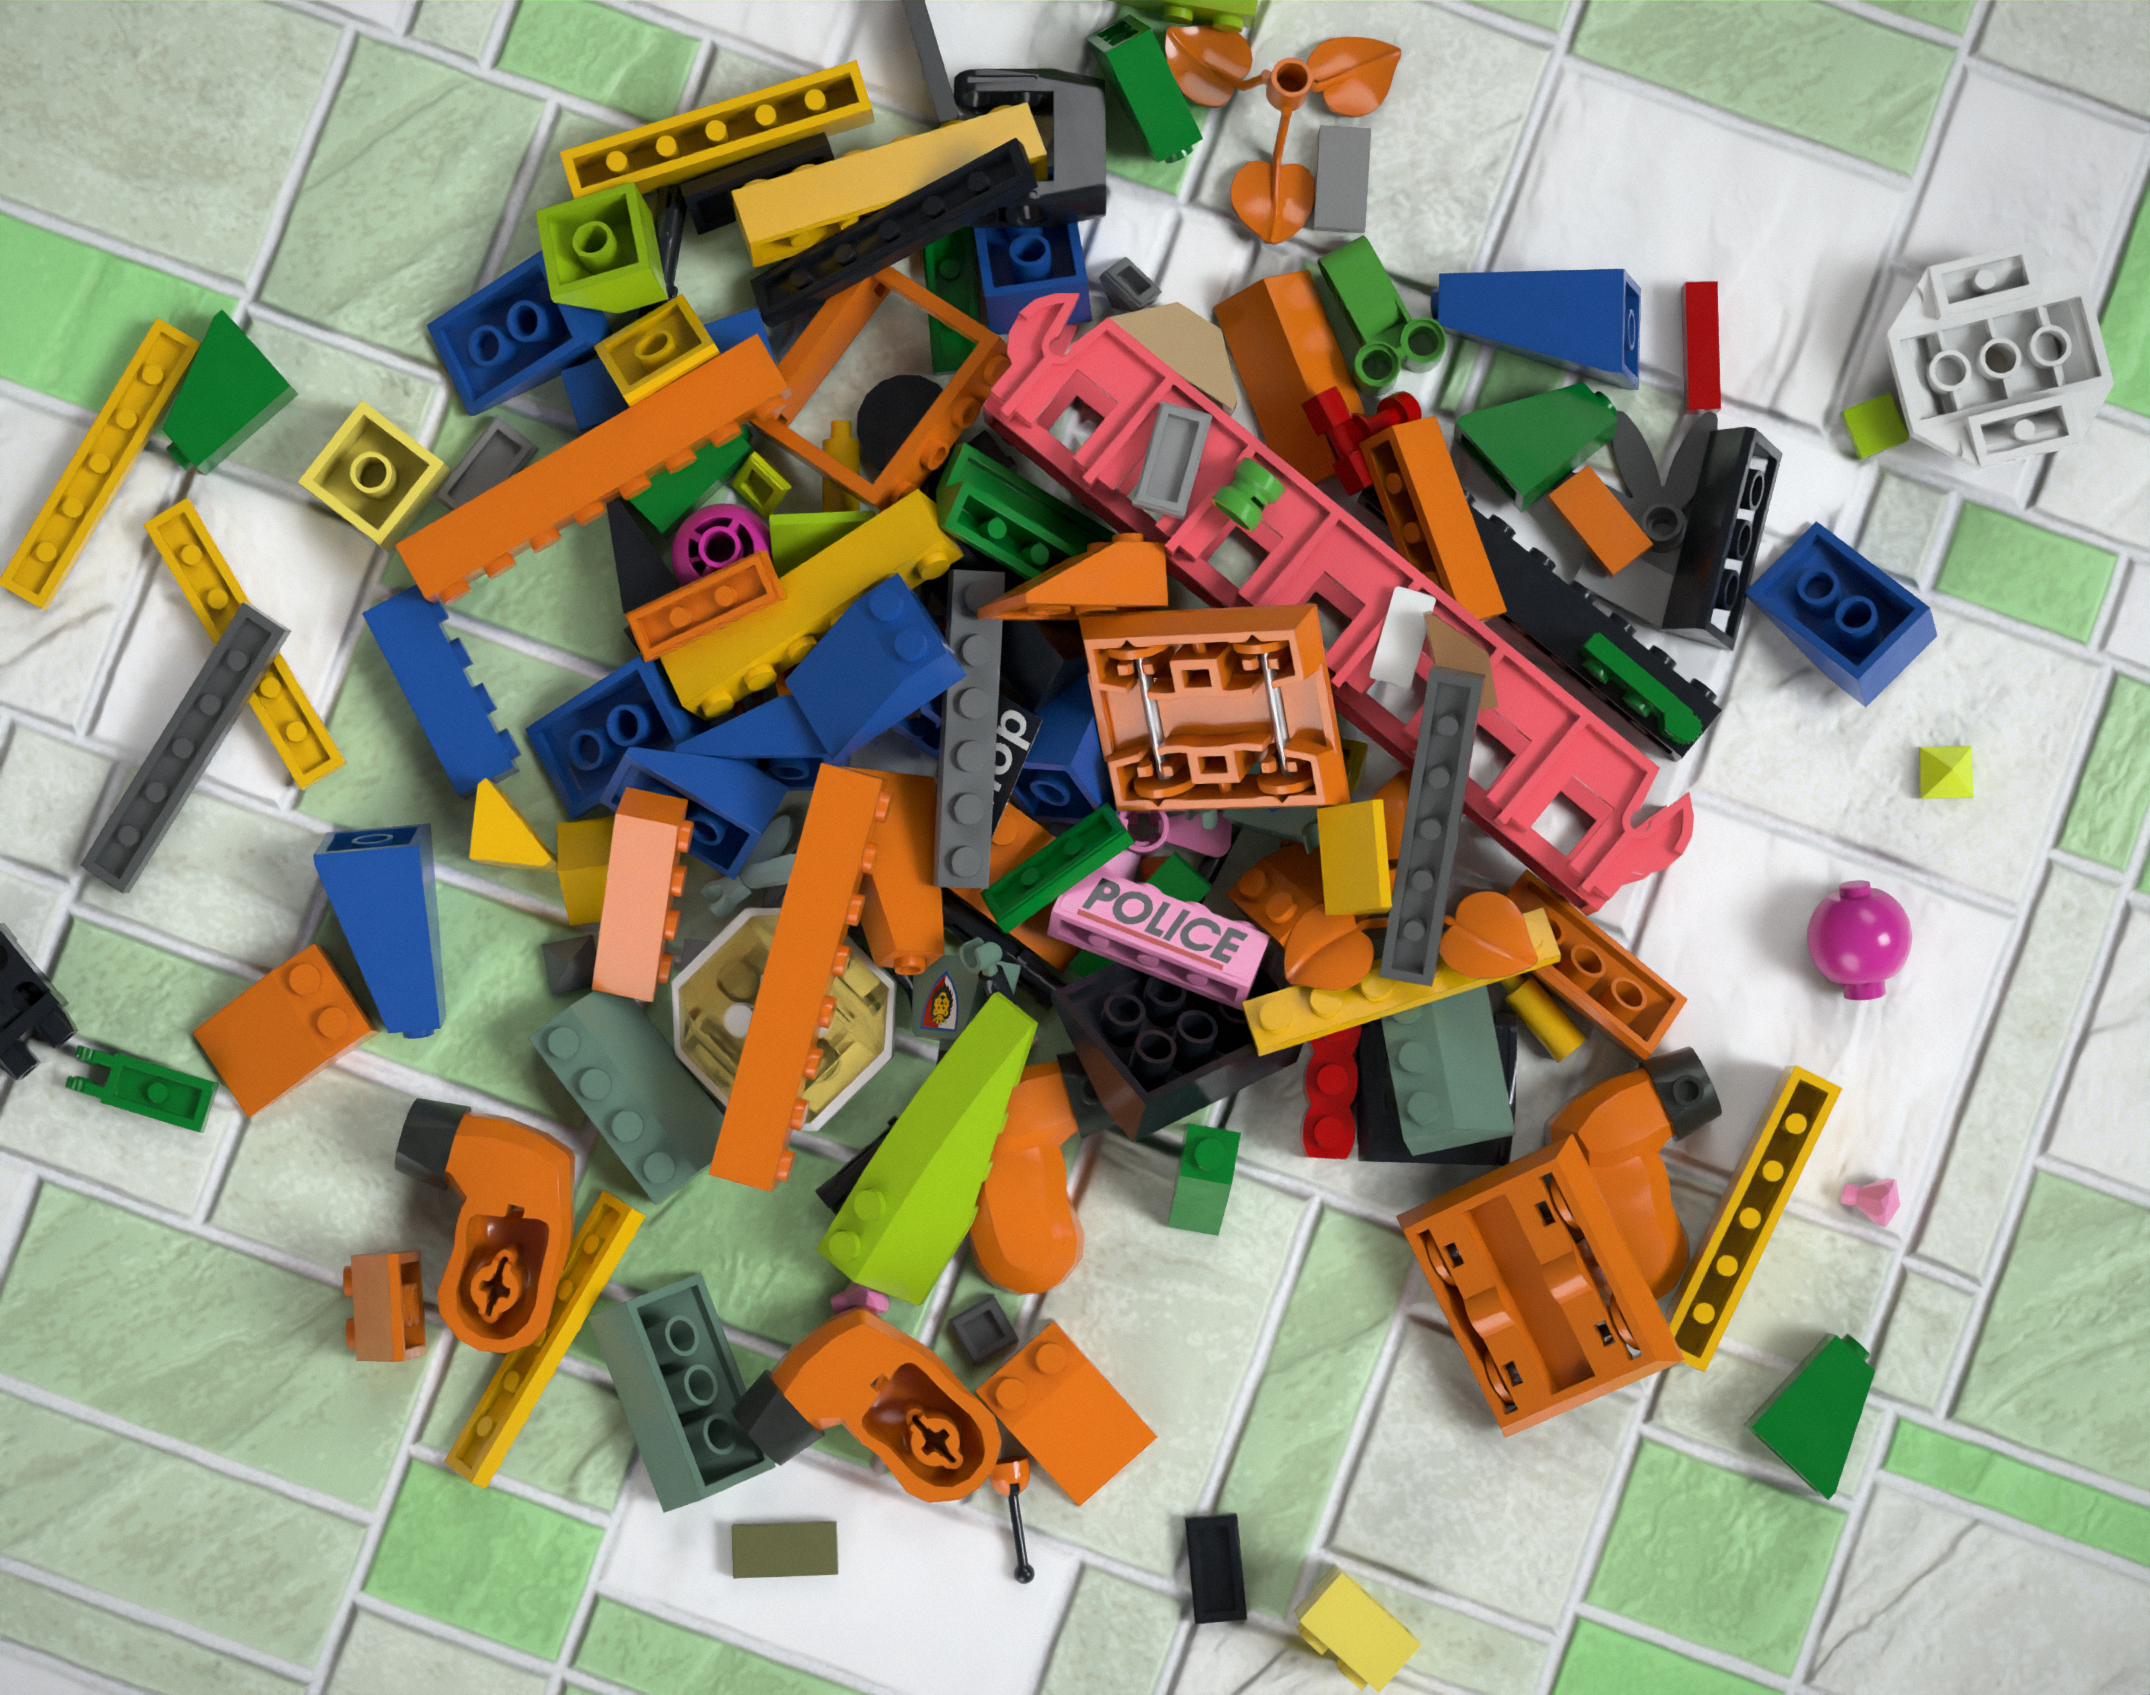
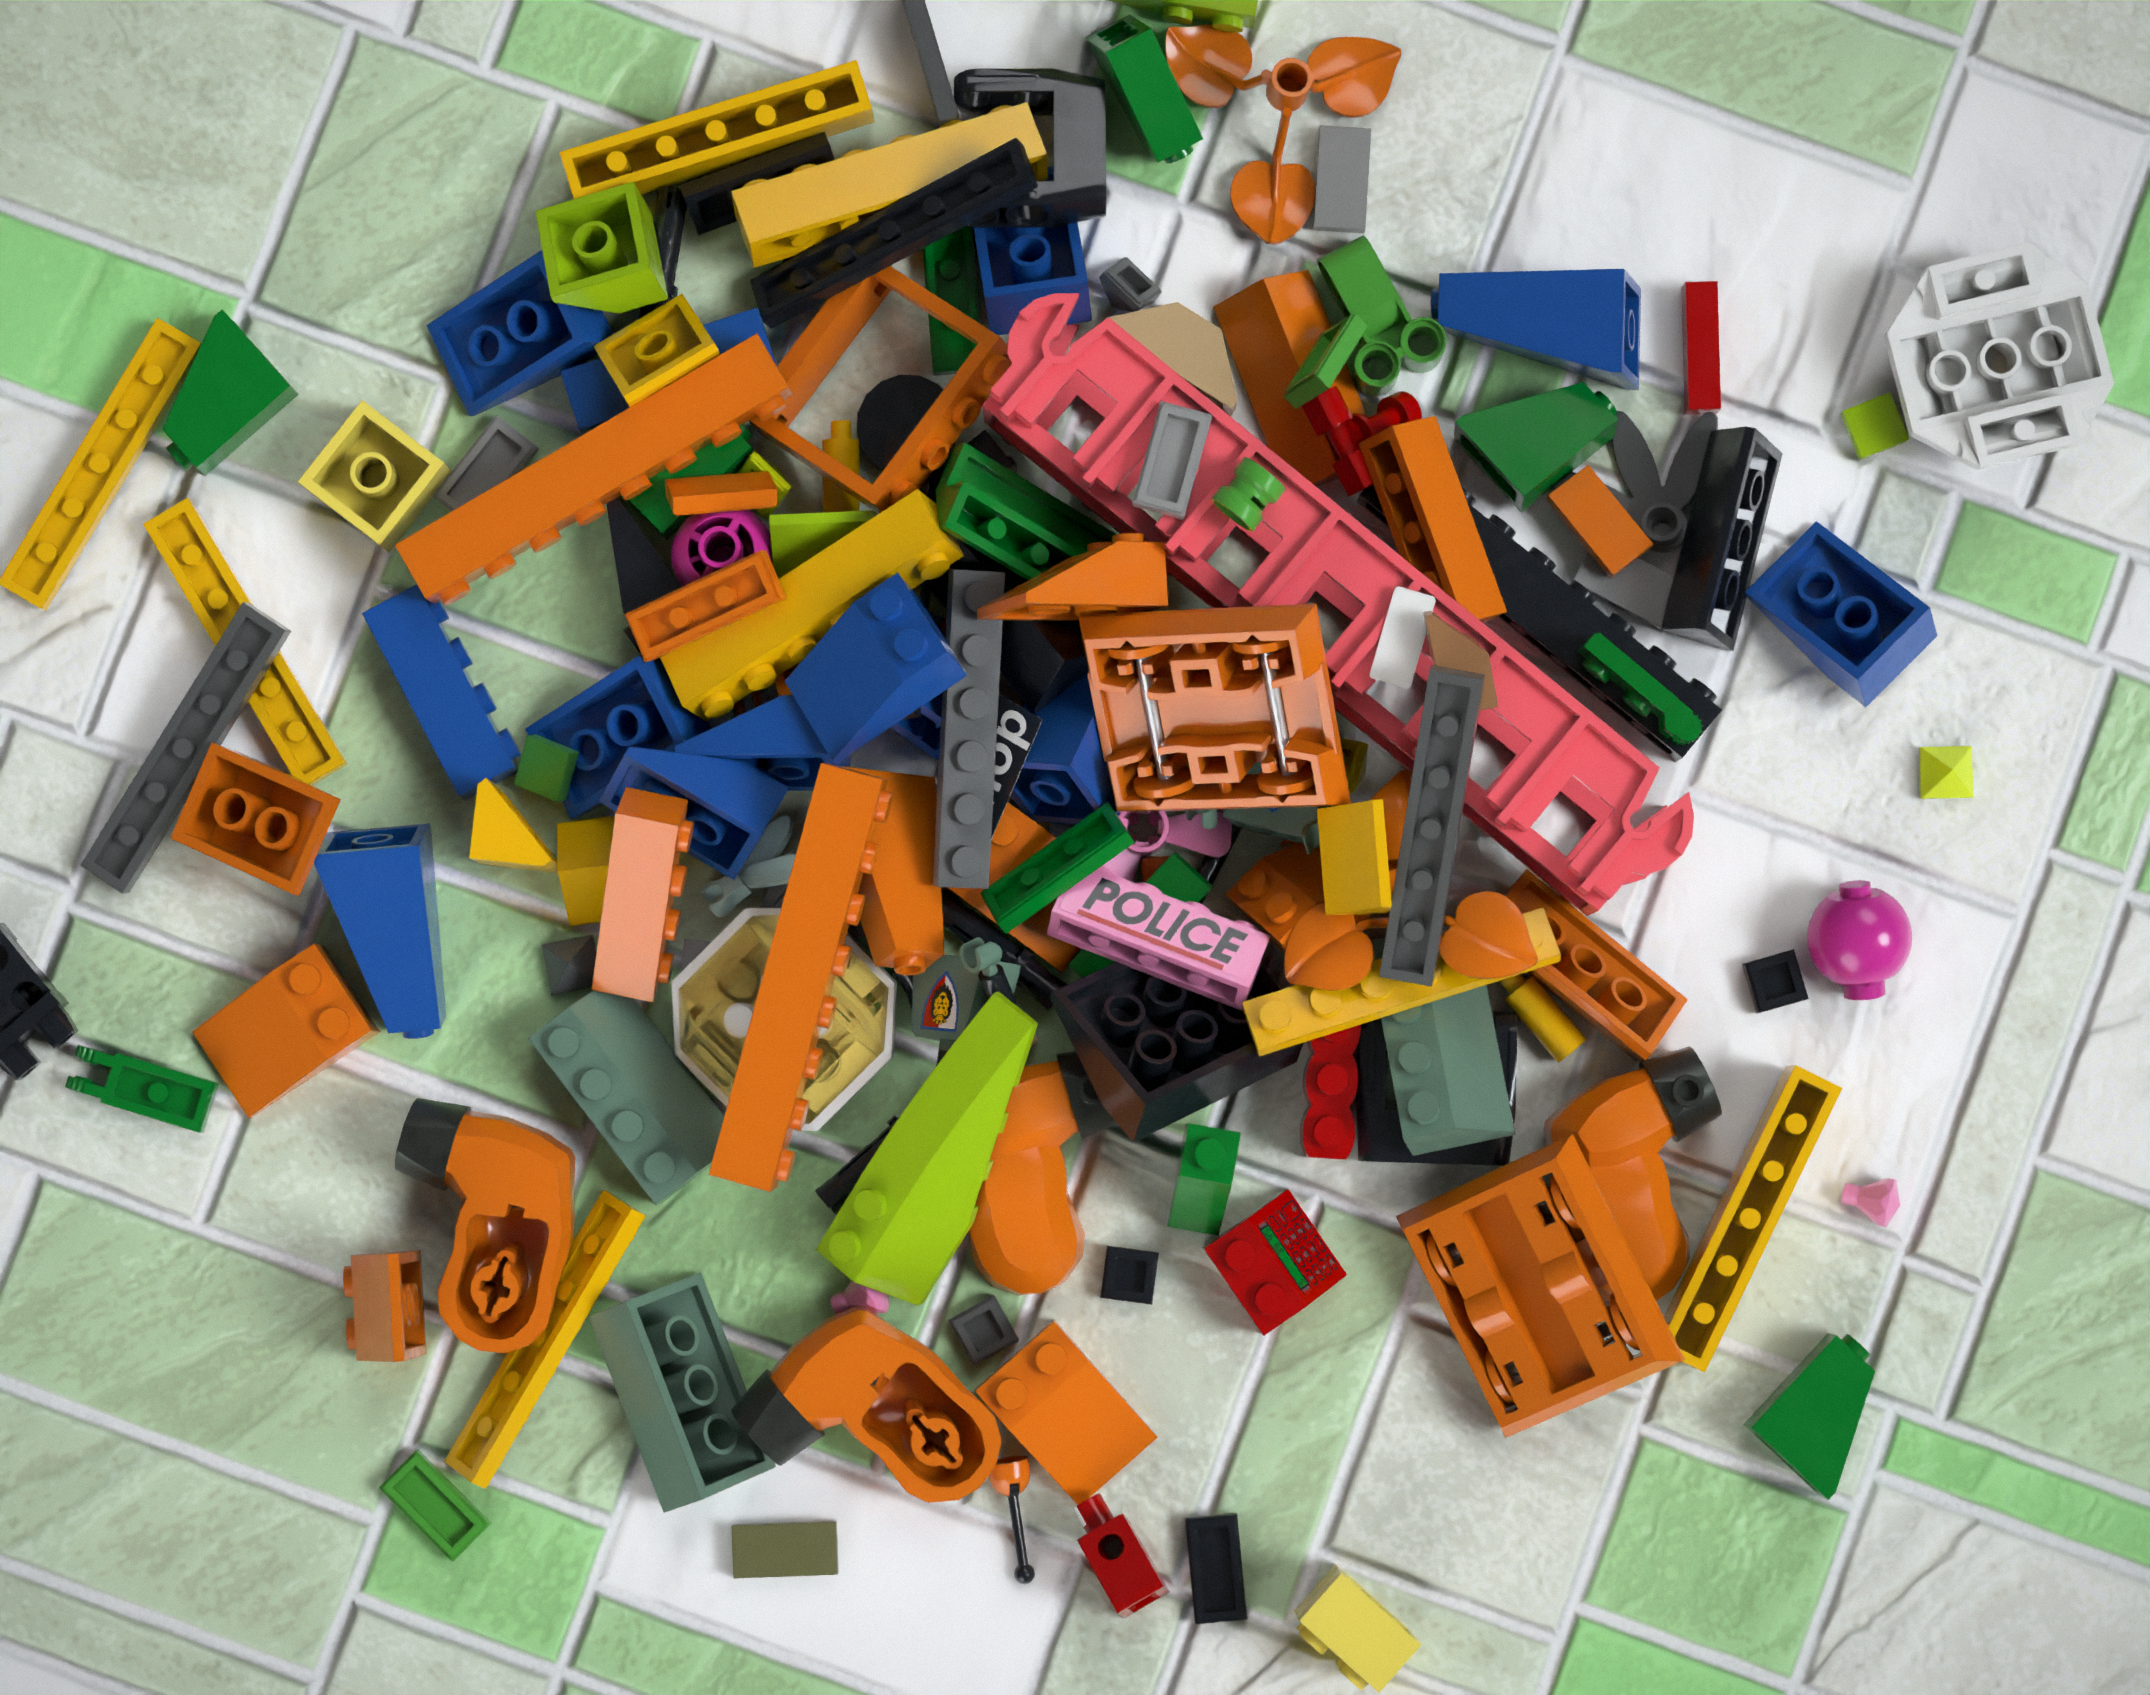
none -> orange slope [170,742,341,896]
none -> bright green tile [379,1449,491,1562]
none -> bright green tile [514,734,579,802]
none -> orange tile [665,471,777,516]
none -> red torso [1073,1493,1170,1618]
none -> black tile [1100,1246,1159,1305]
none -> red slope [1202,1189,1347,1336]
none -> bright green tile [1284,314,1368,409]
none -> black tile [1742,949,1809,1014]

